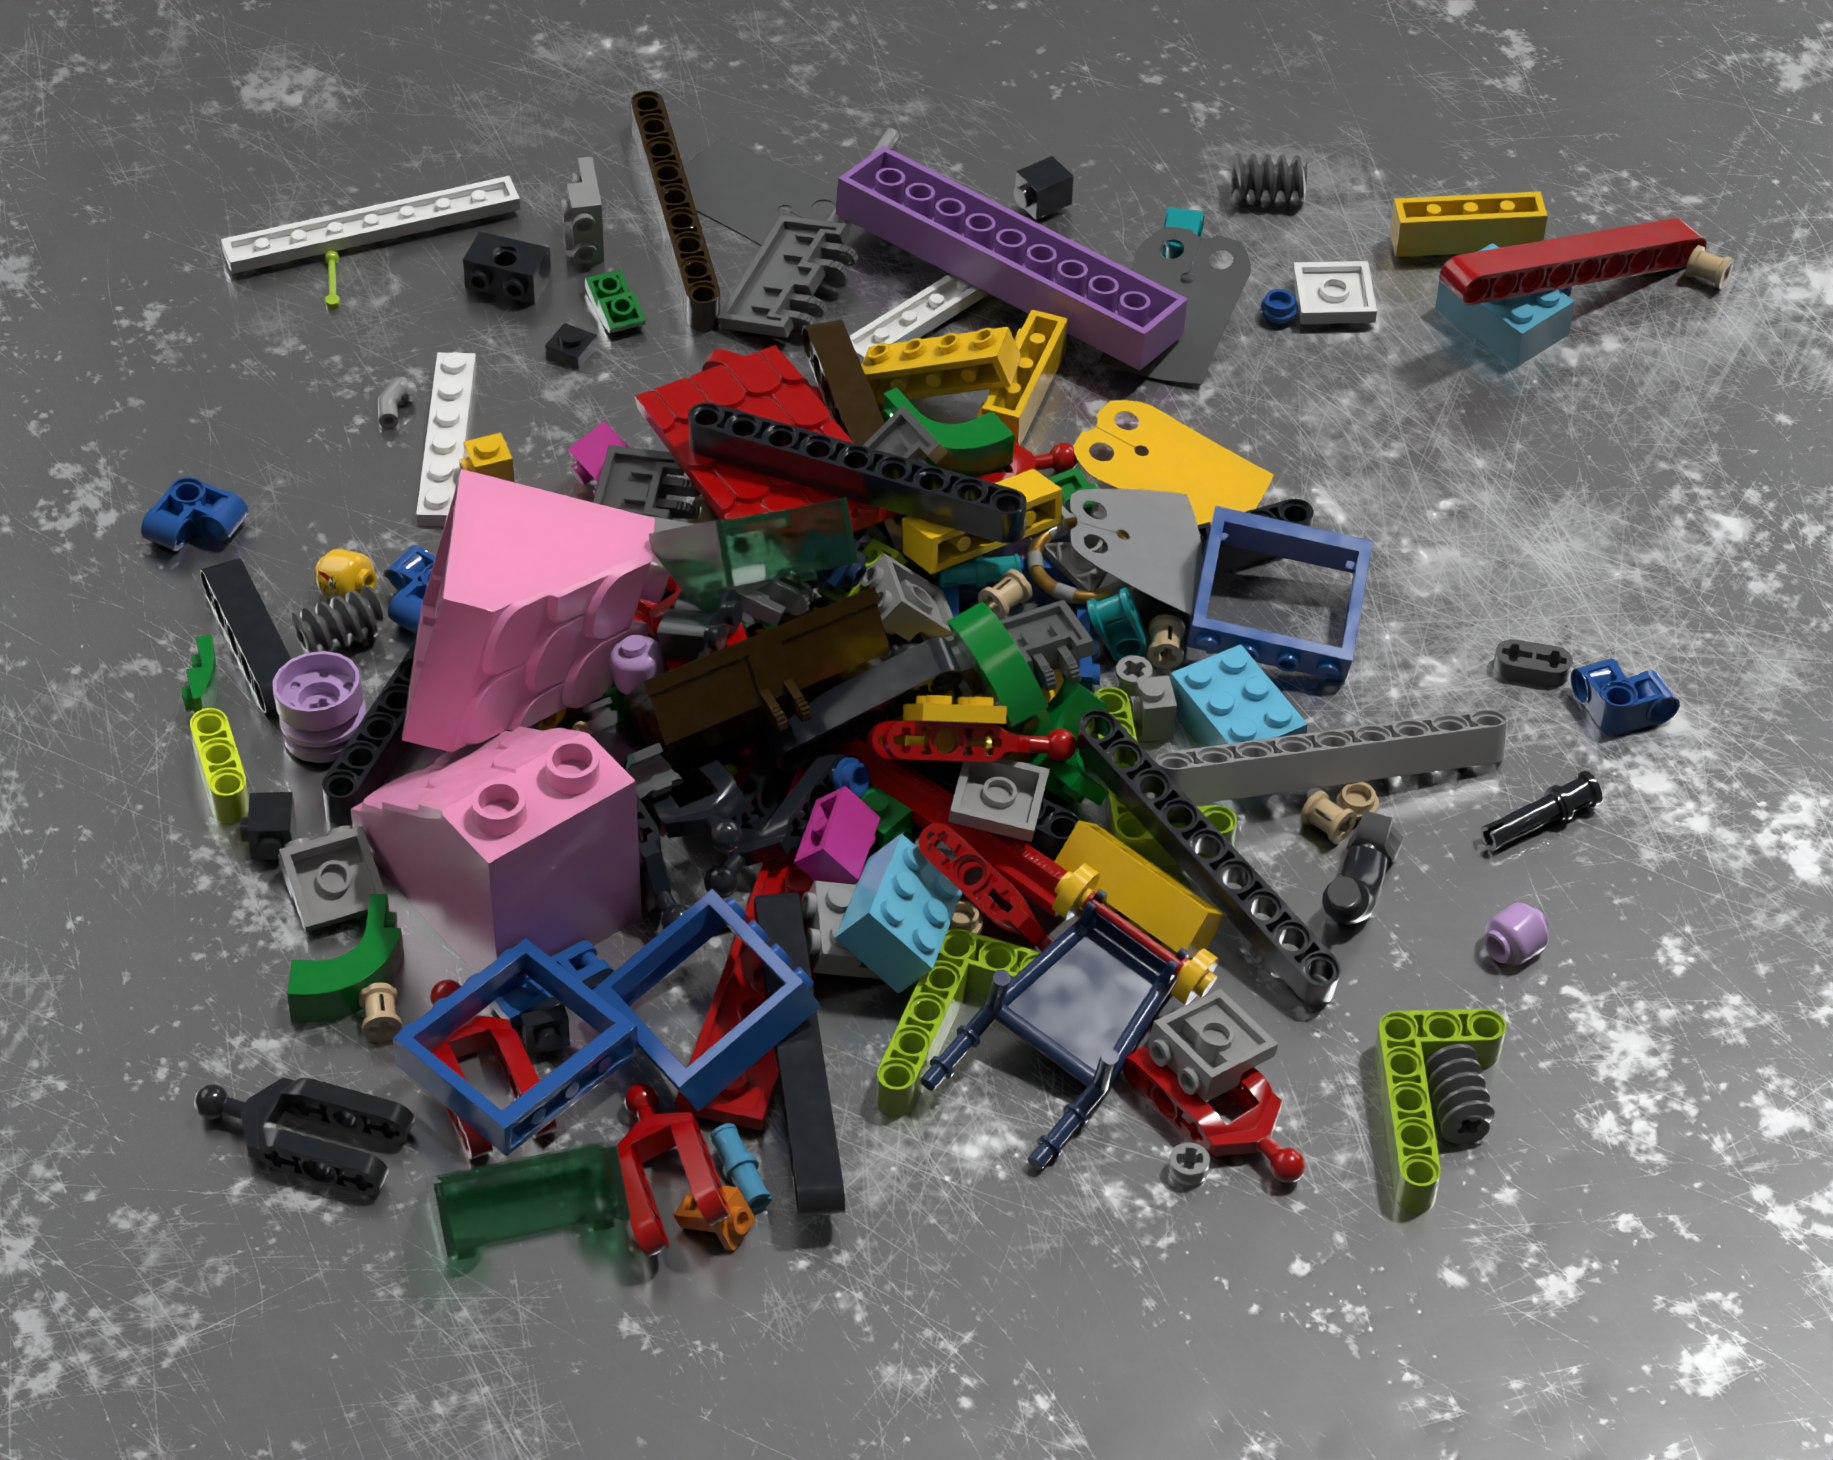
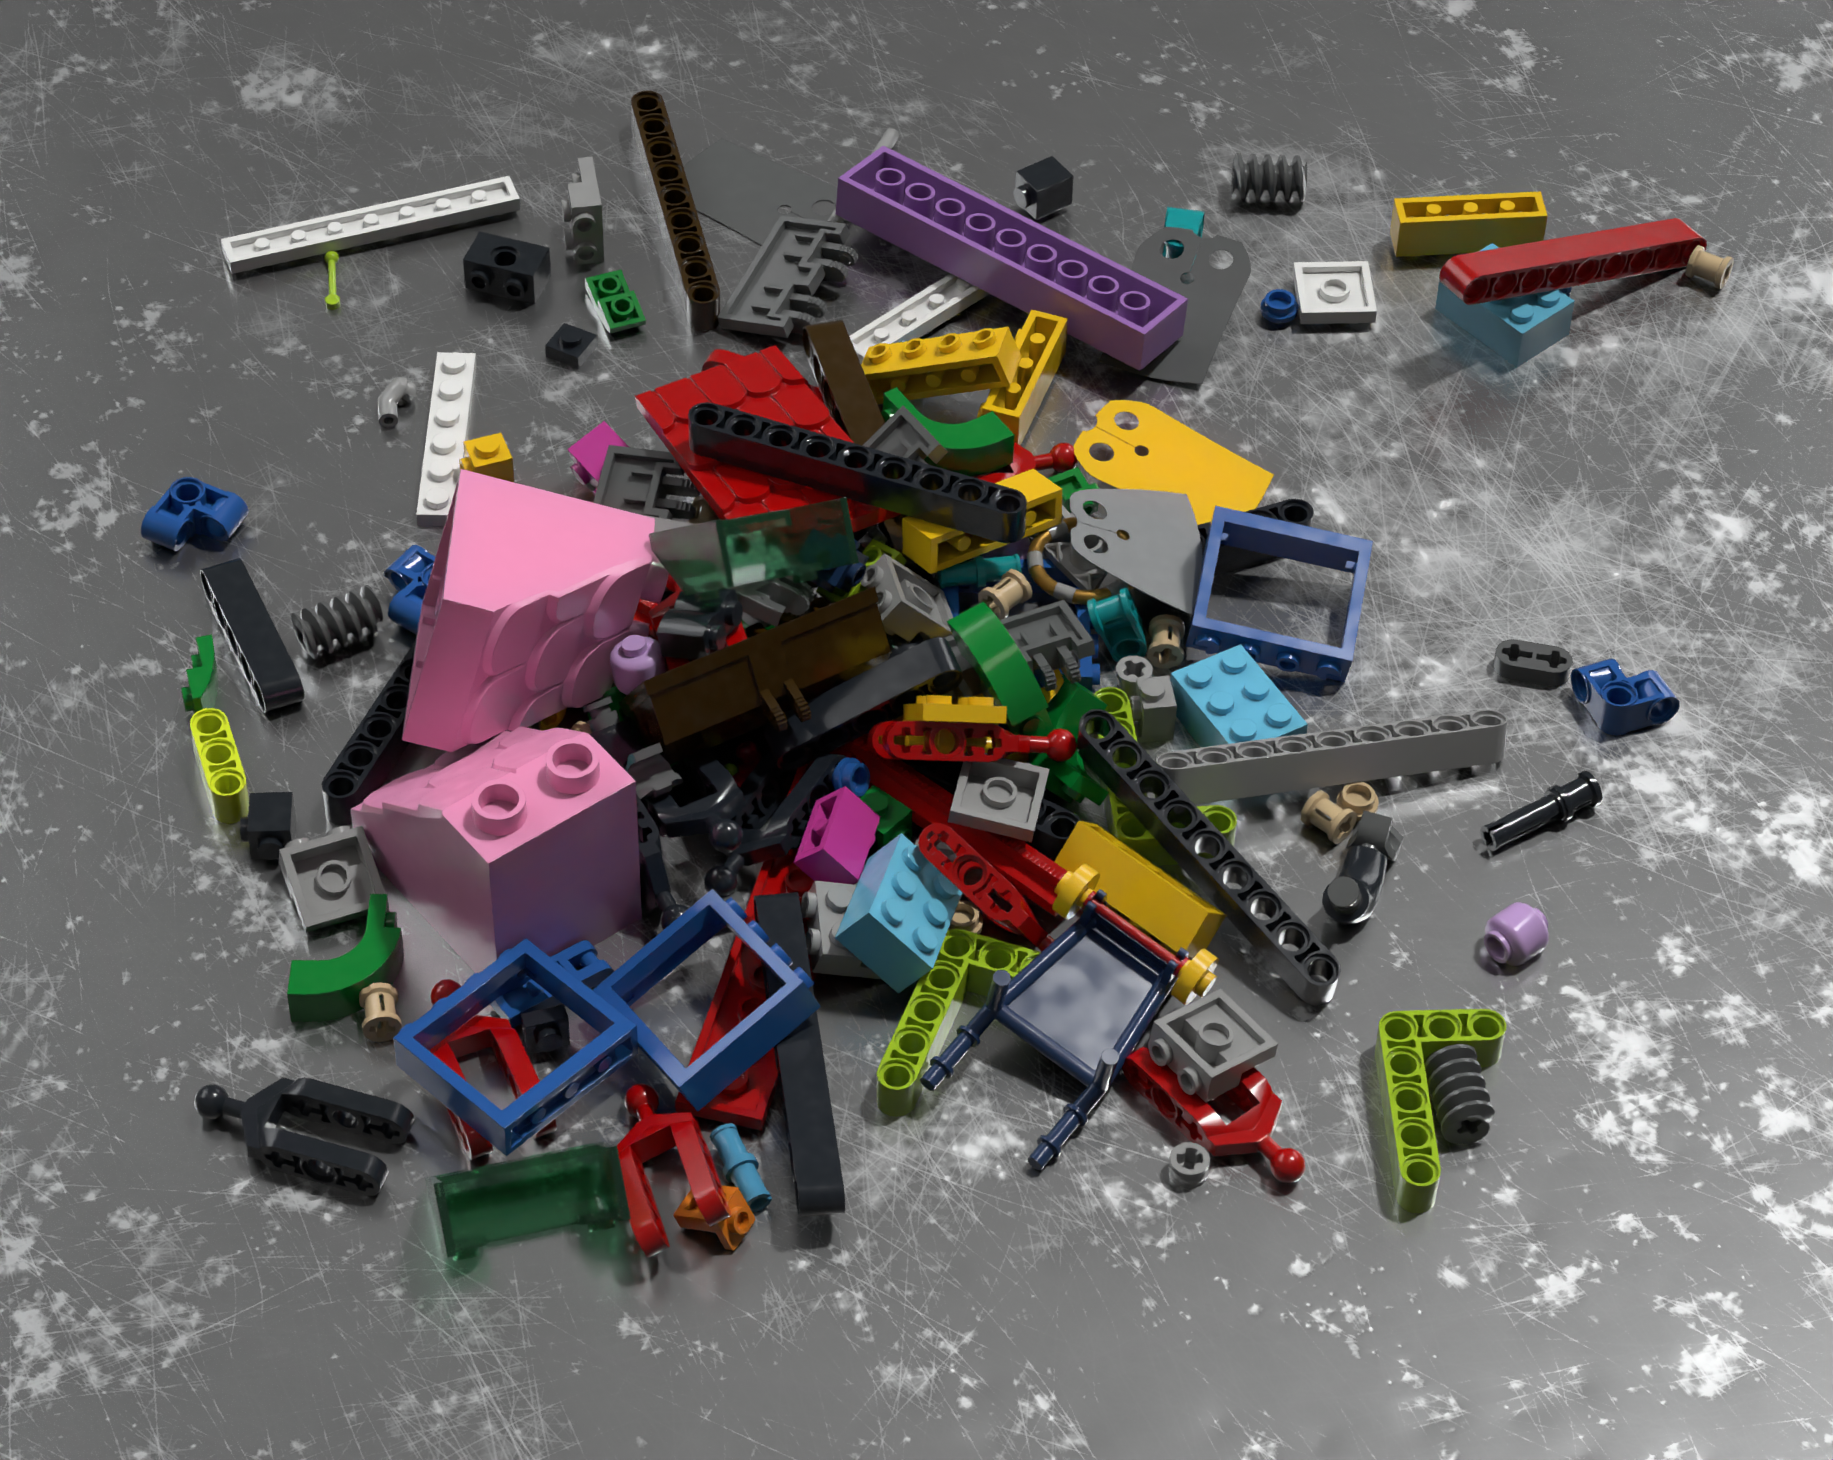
lavender wheel [273,651,367,763] -> none
yellow head [314,548,377,600] -> none

